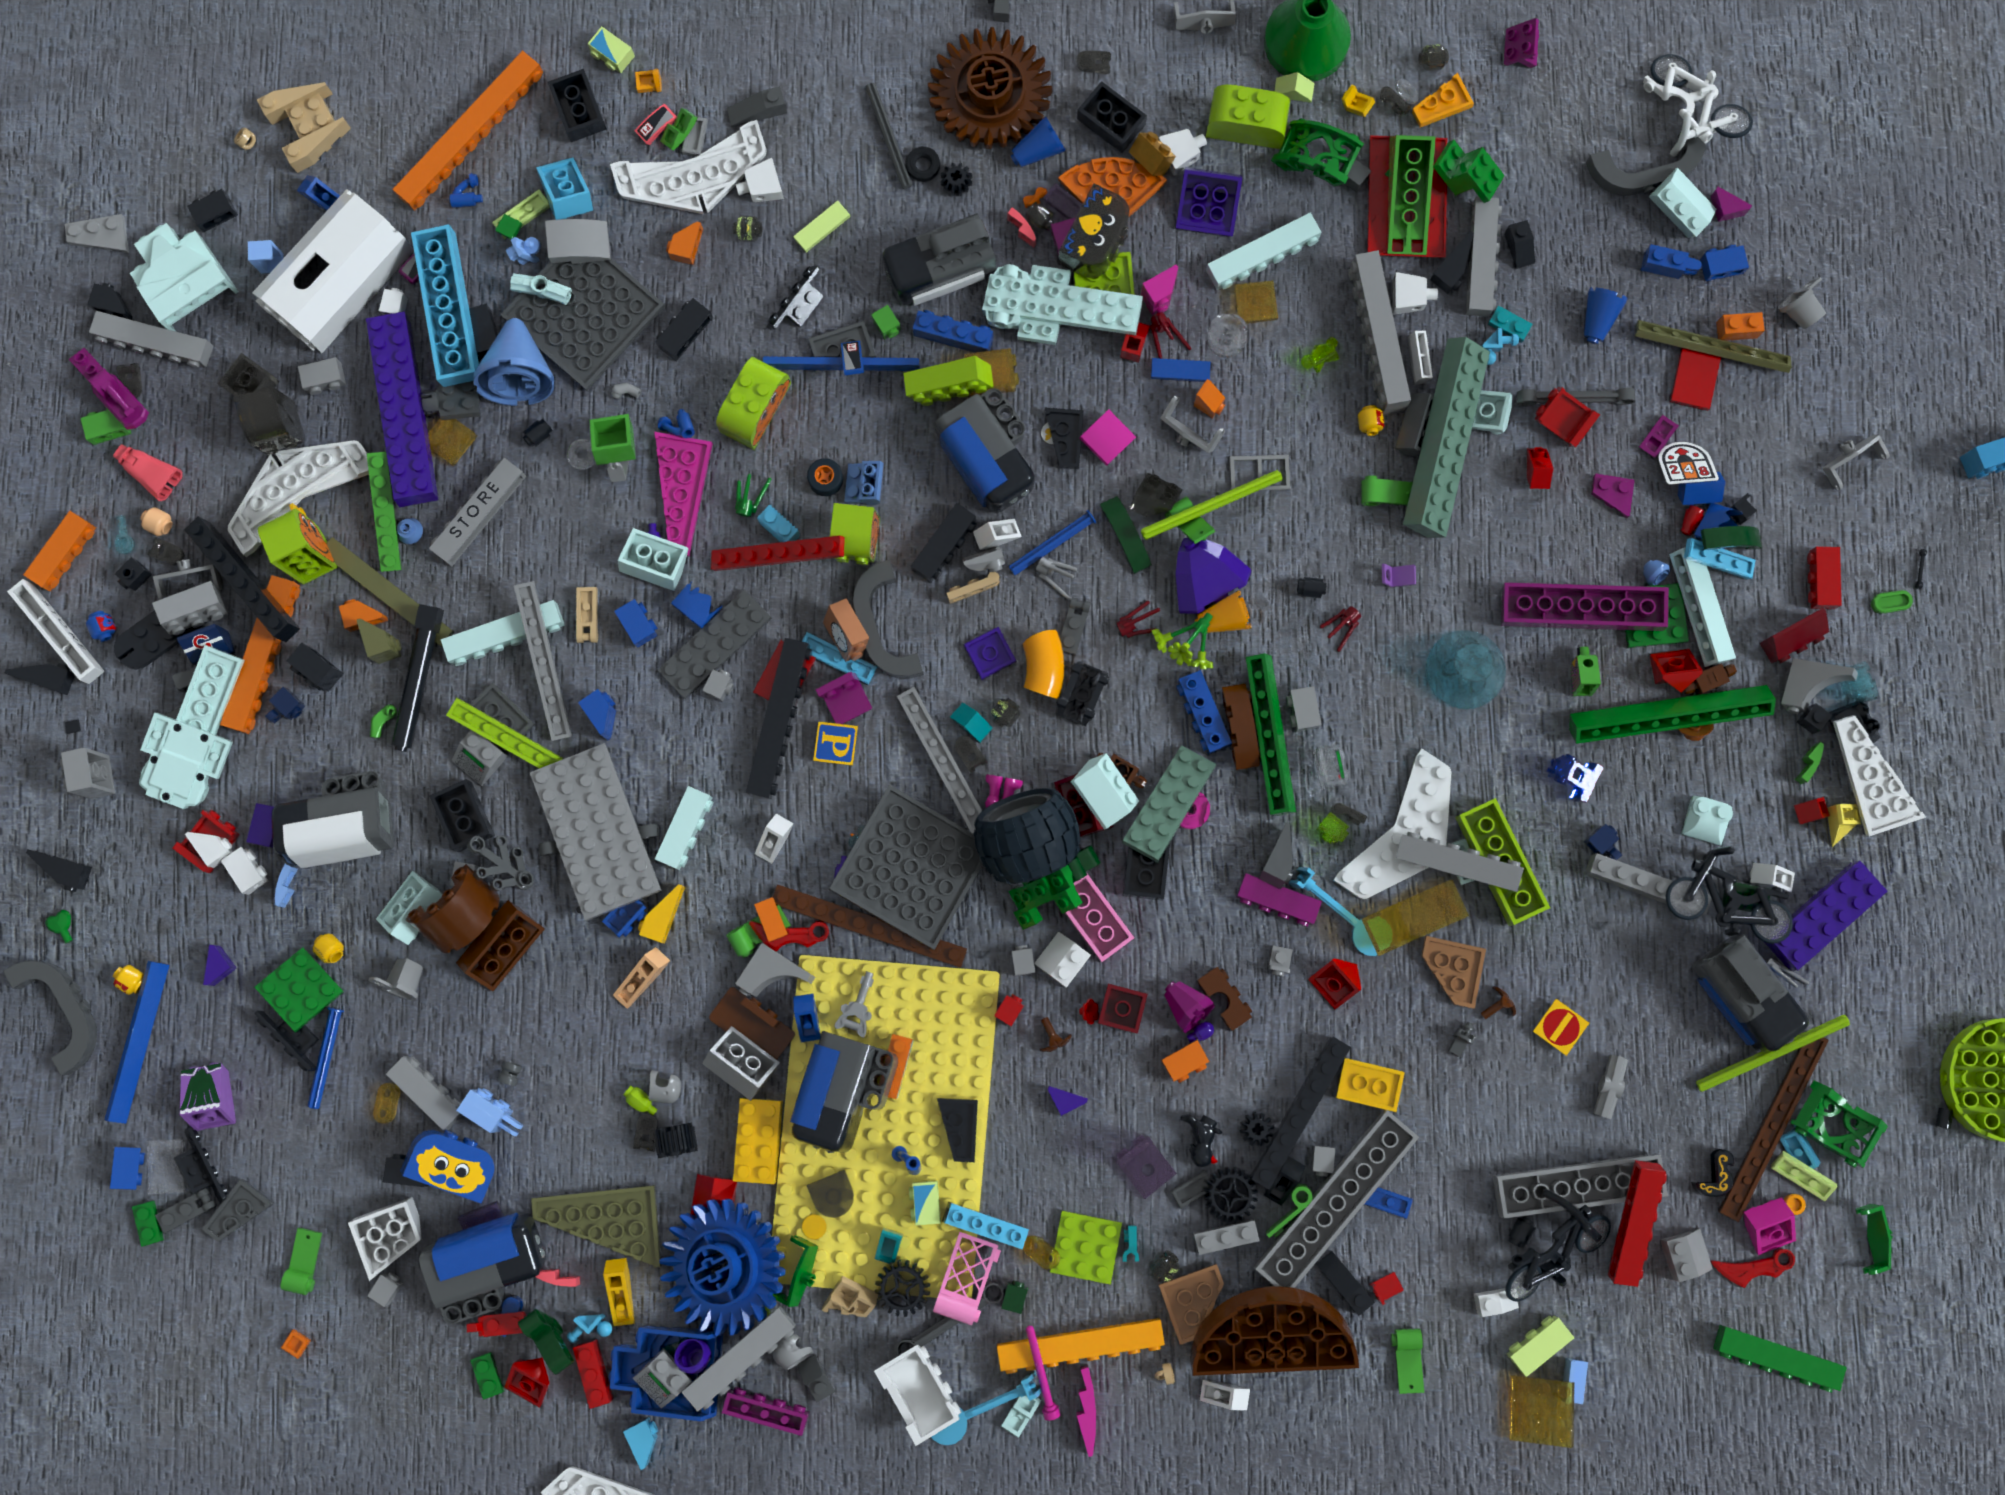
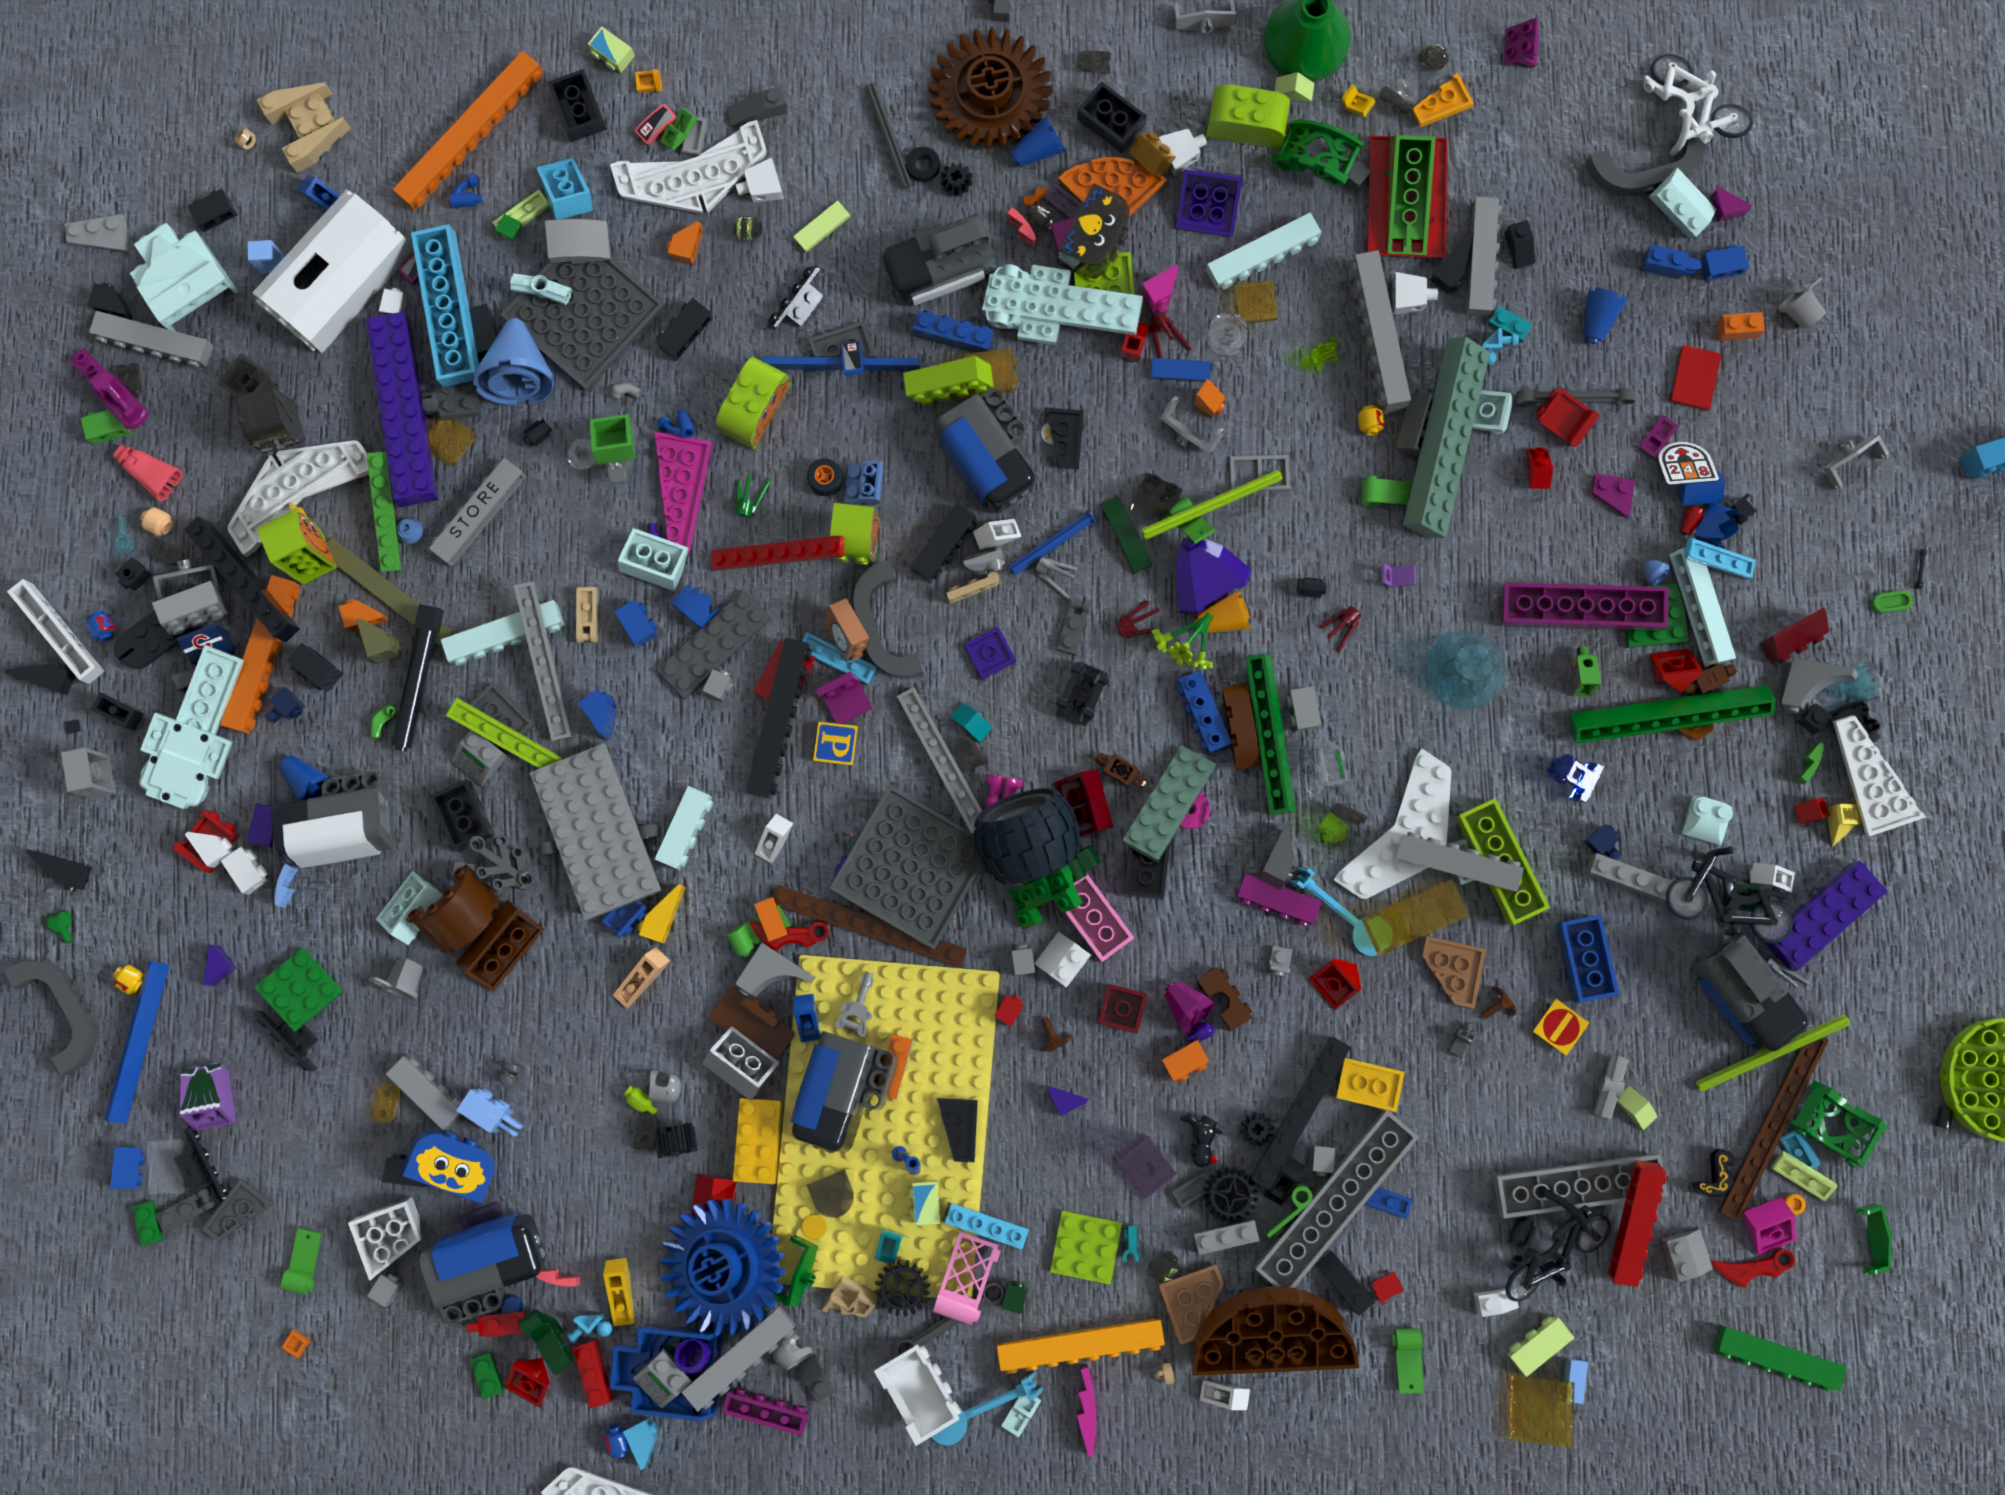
orange brick [23,511,97,591] -> none
light grey brick [298,357,346,395] -> none
blue axle [307,1007,344,1109] -> none
yellow head [313,933,344,963] -> none
light blue hips [506,237,541,265] -> none
olive wing [531,1185,661,1267] -> none
medium azure brick [757,505,800,542] -> none
bright green brick [871,305,901,340] -> none
clear smoke head [991,697,1021,728] -> none
light orange brick [1023,630,1064,699] -> none
clear yellow plate [1023,1236,1060,1269] -> none
dark pink piece [1026,1325,1060,1421] -> none
light aqua slope [1071,753,1139,830] -> none
red plant [1079,999,1098,1025] -> none
dark pink slope [1080,410,1136,466] -> none
white piece [1407,331,1433,385] -> none
green bracket [1433,140,1504,203] -> none
olive tile [1635,320,1792,373] -> none
dark green slope [1700,526,1762,550] -> none
red brick [1807,546,1842,609] -> none
none -> black brick [91,692,144,731]
none -> blue cone [279,755,330,800]
none -> blue head [602,1424,630,1458]
none -> blue brick [1556,915,1620,1003]
none -> yellowish green slope [1617,1086,1658,1130]

